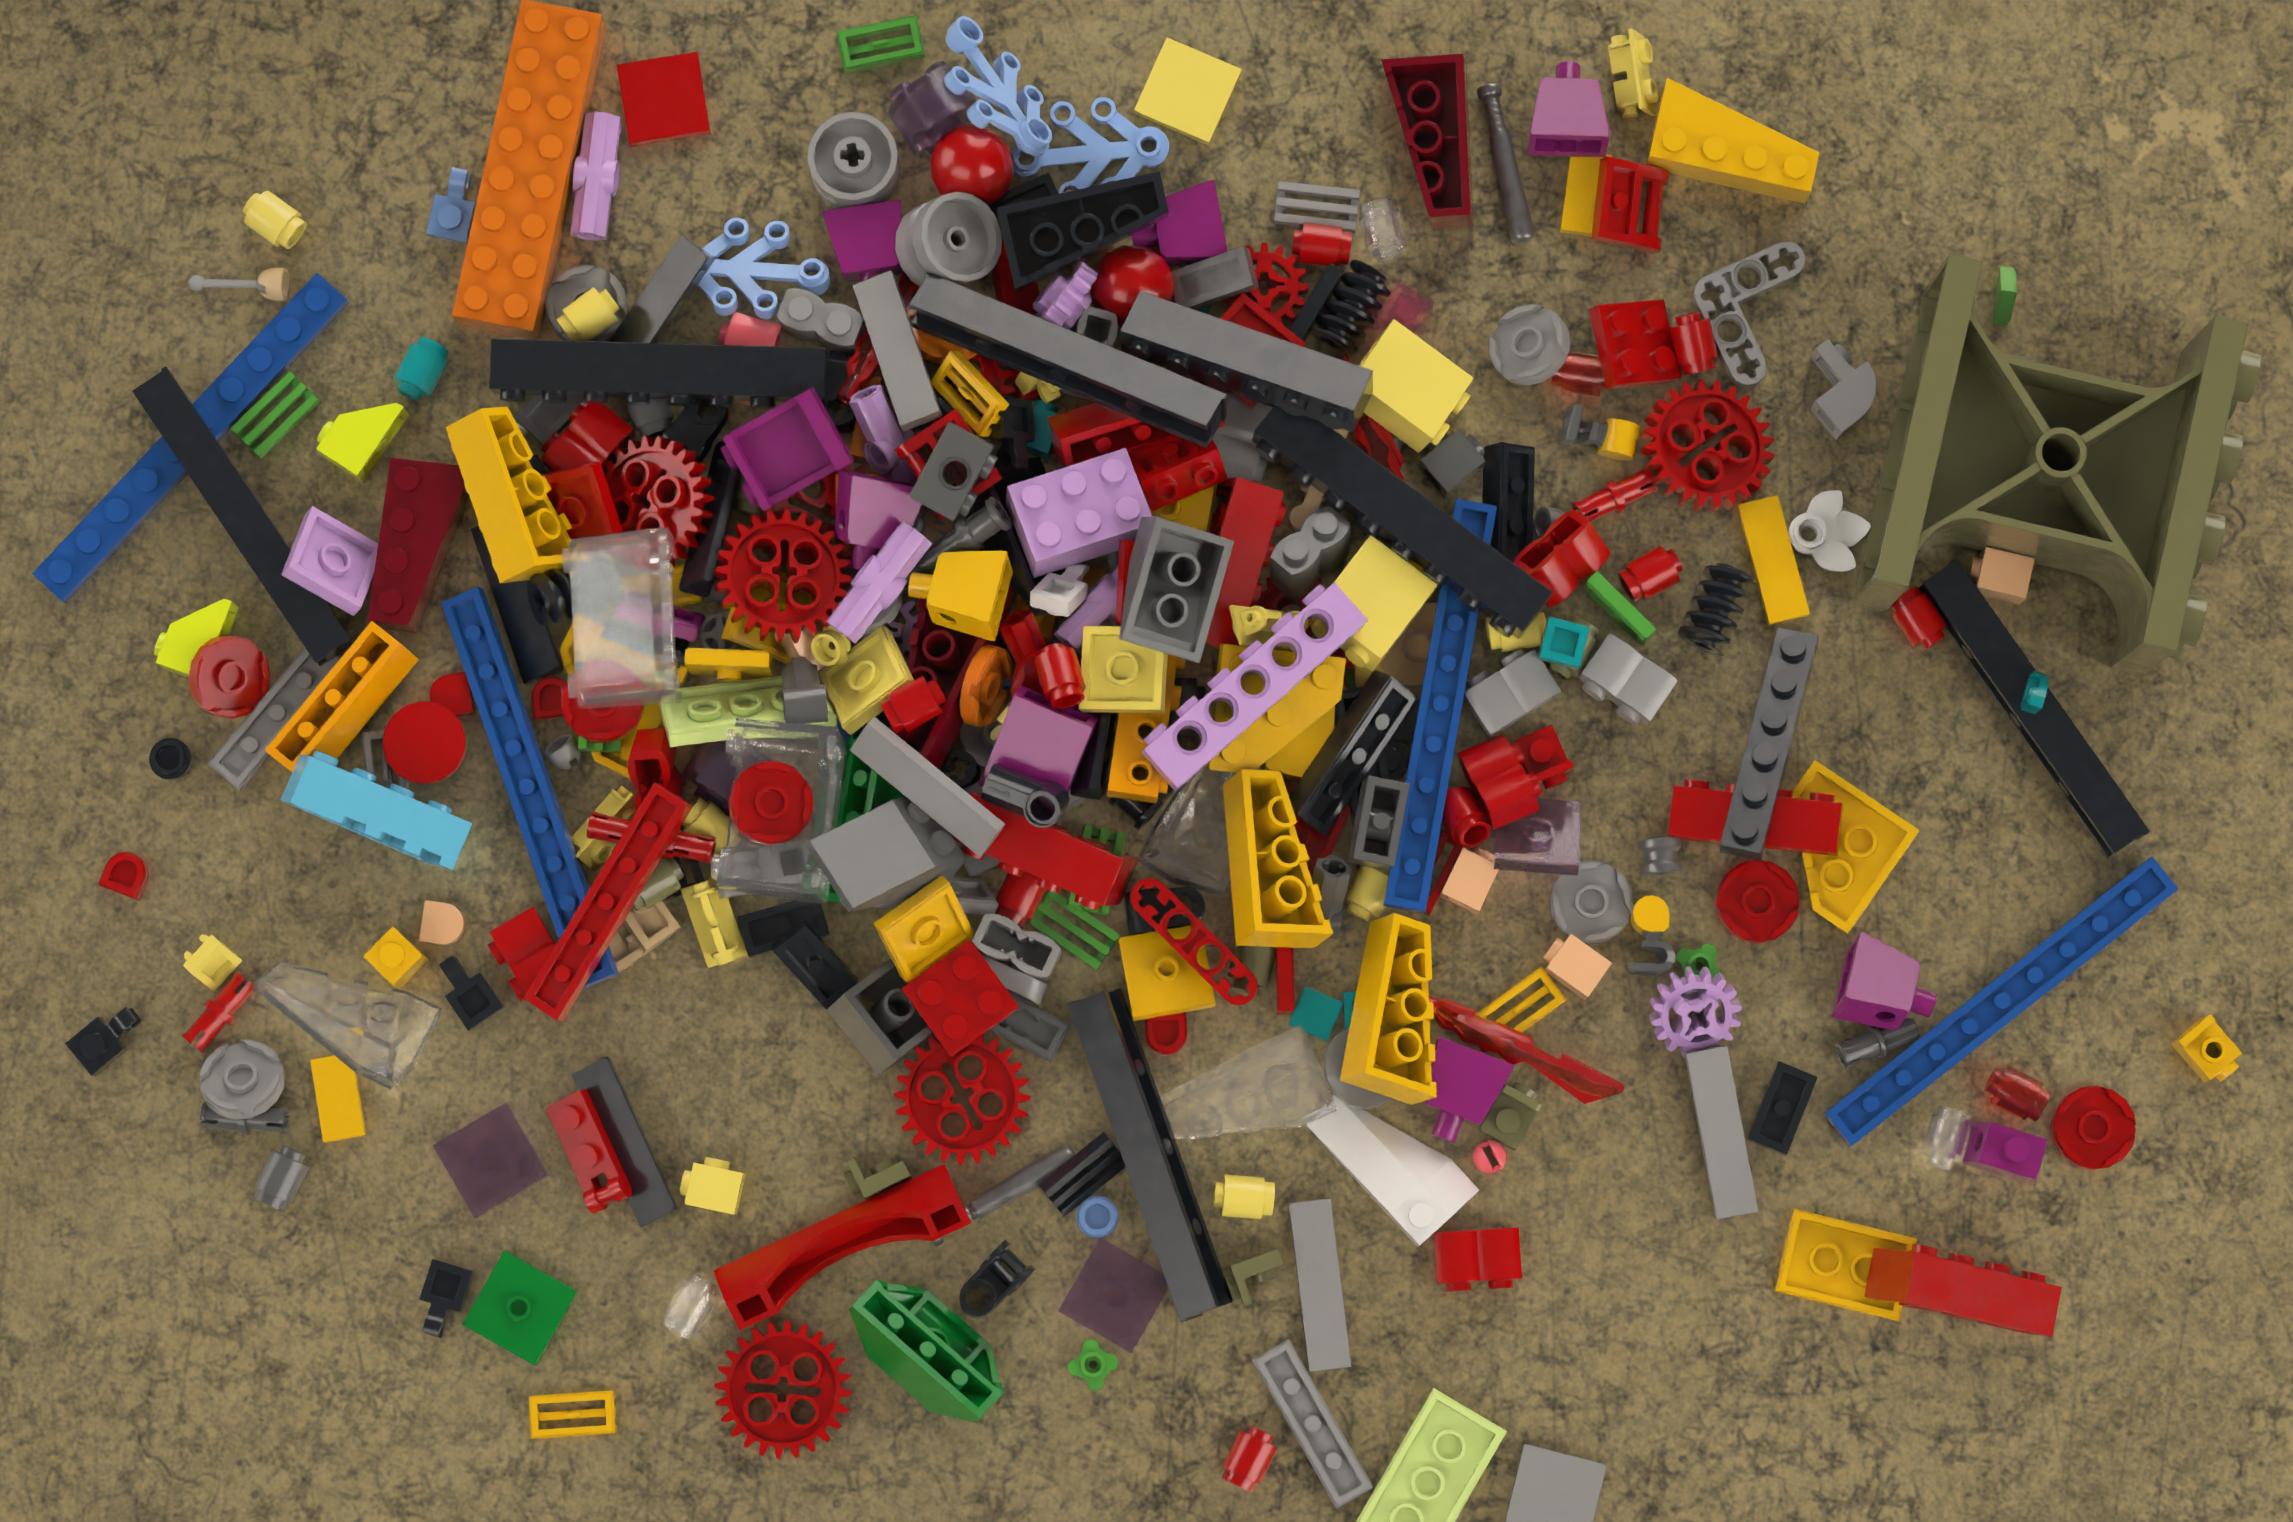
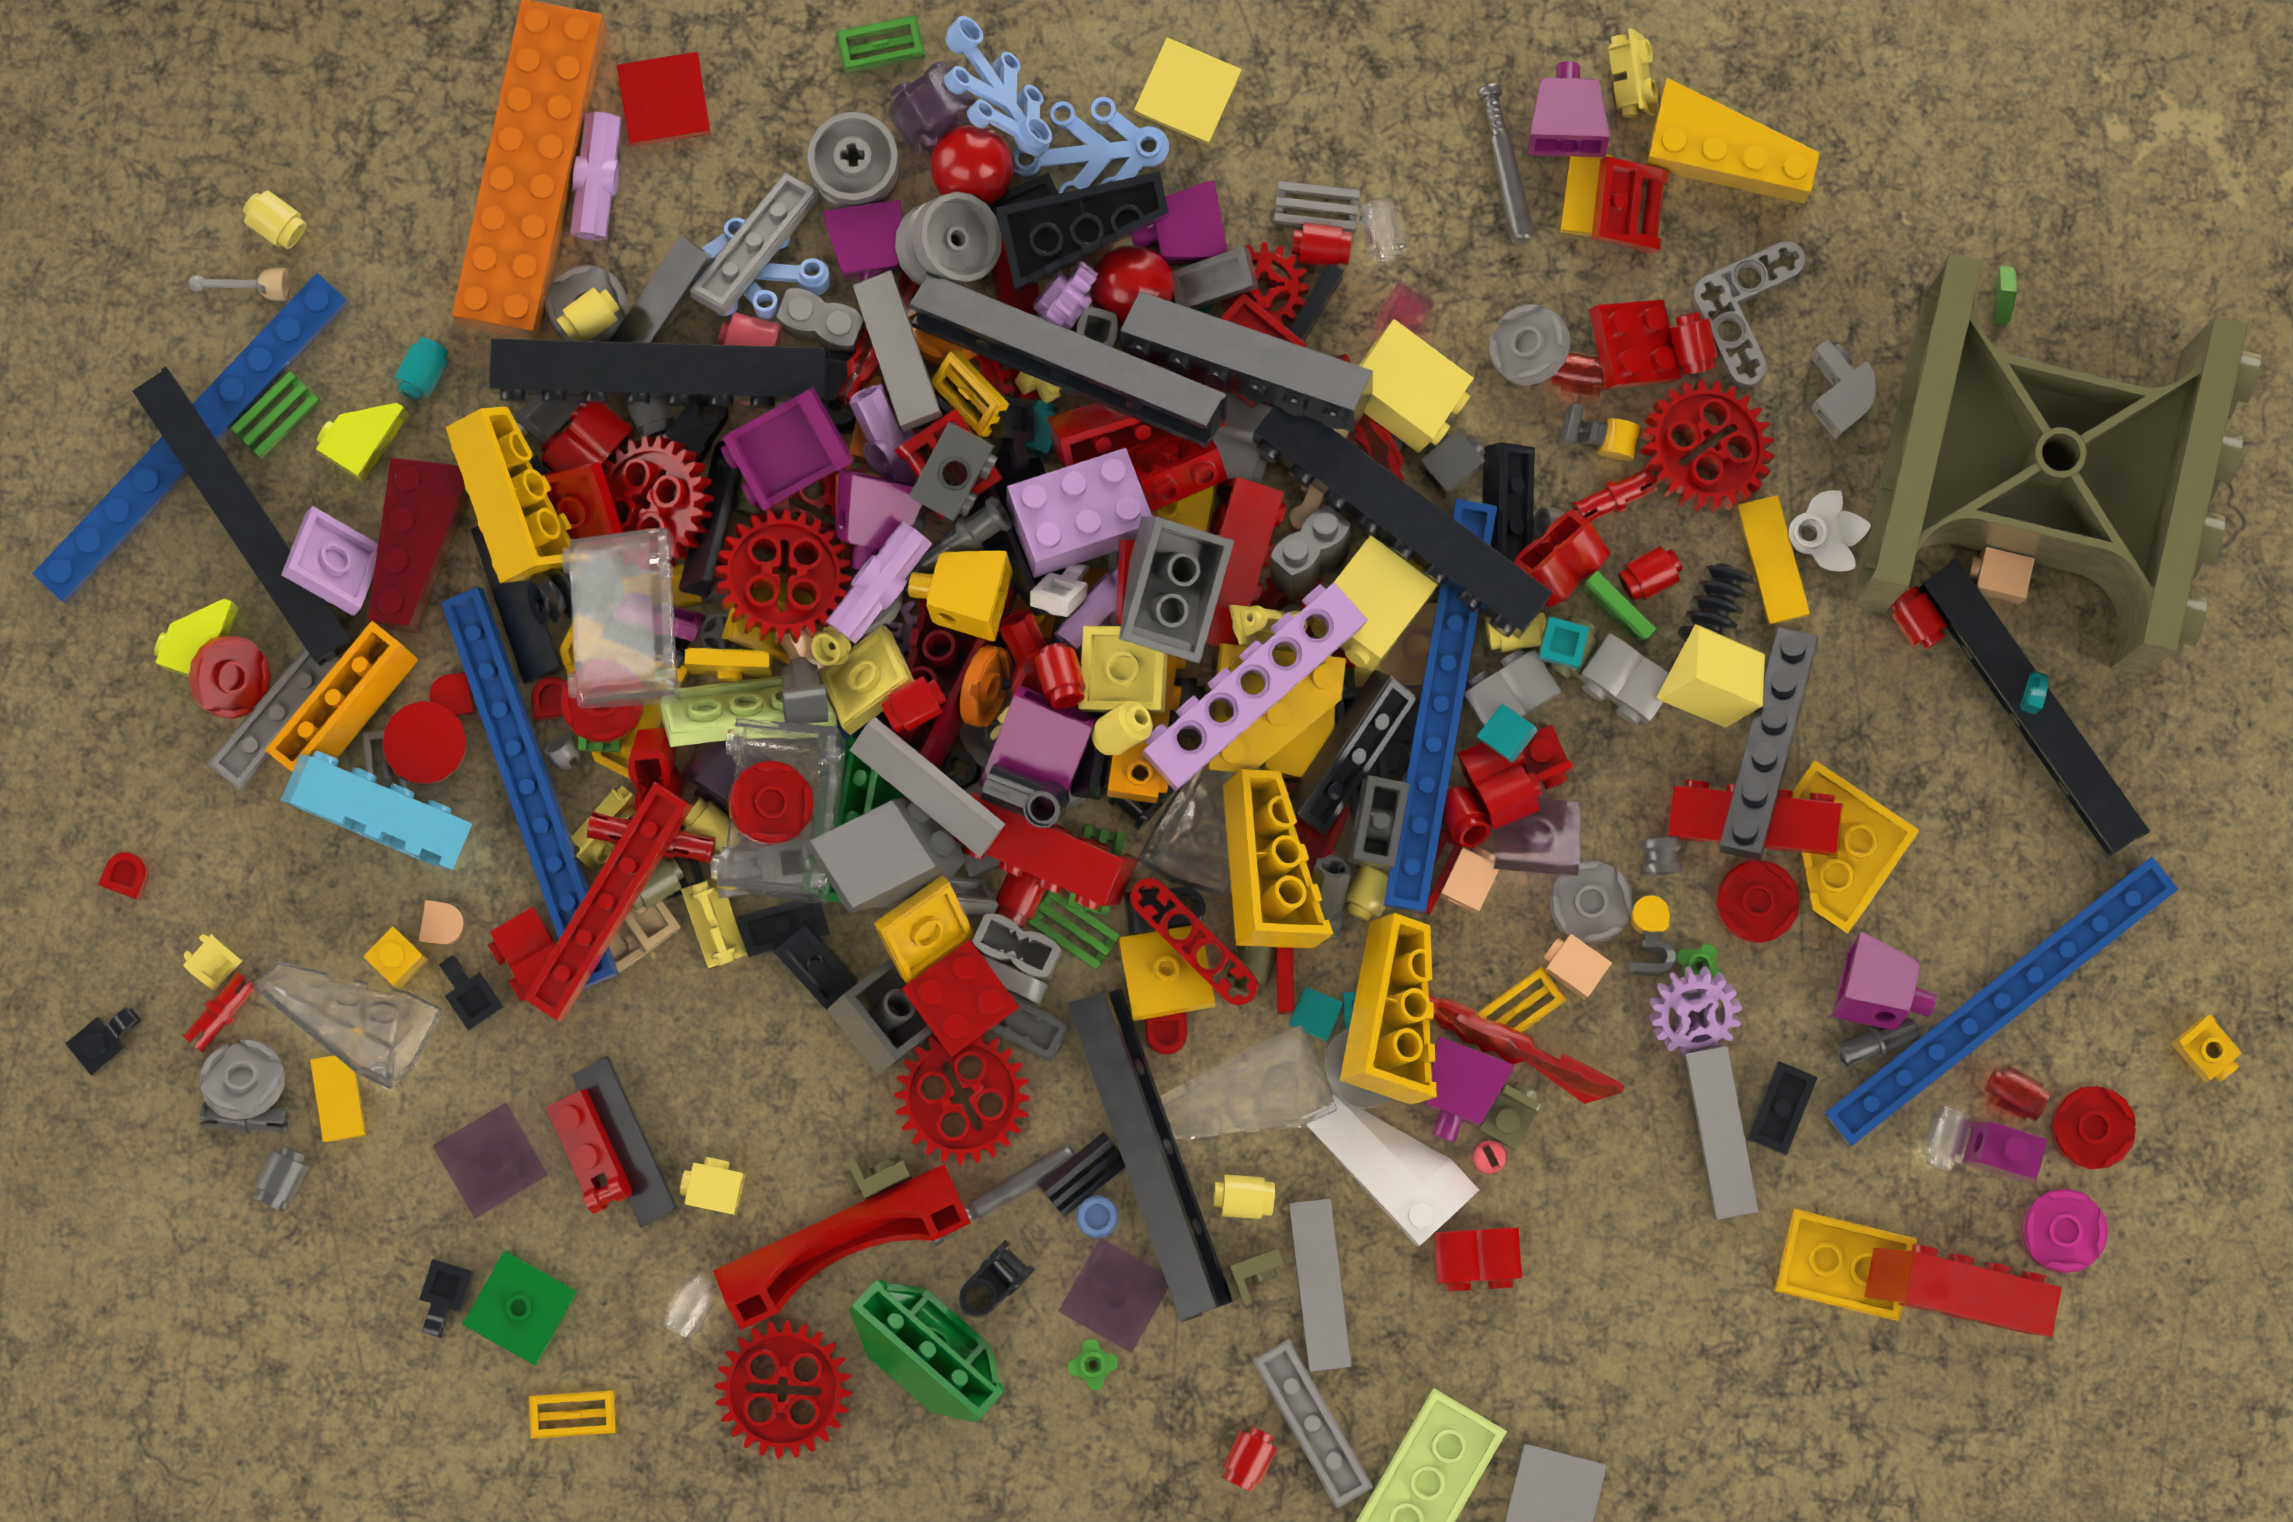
black plate [149,738,192,780] -> none
medium blue plate [426,167,476,245] -> none
black piece [1309,260,1392,353] -> none
dark red wedge [1381,54,1474,229] -> none
none -> light grey tile [689,173,820,317]
none -> light yellow brick [1091,701,1153,755]
none -> teal tile [1477,703,1538,763]
none -> light yellow slope [1657,624,1765,728]
none -> dark pink tile [2021,1189,2108,1274]

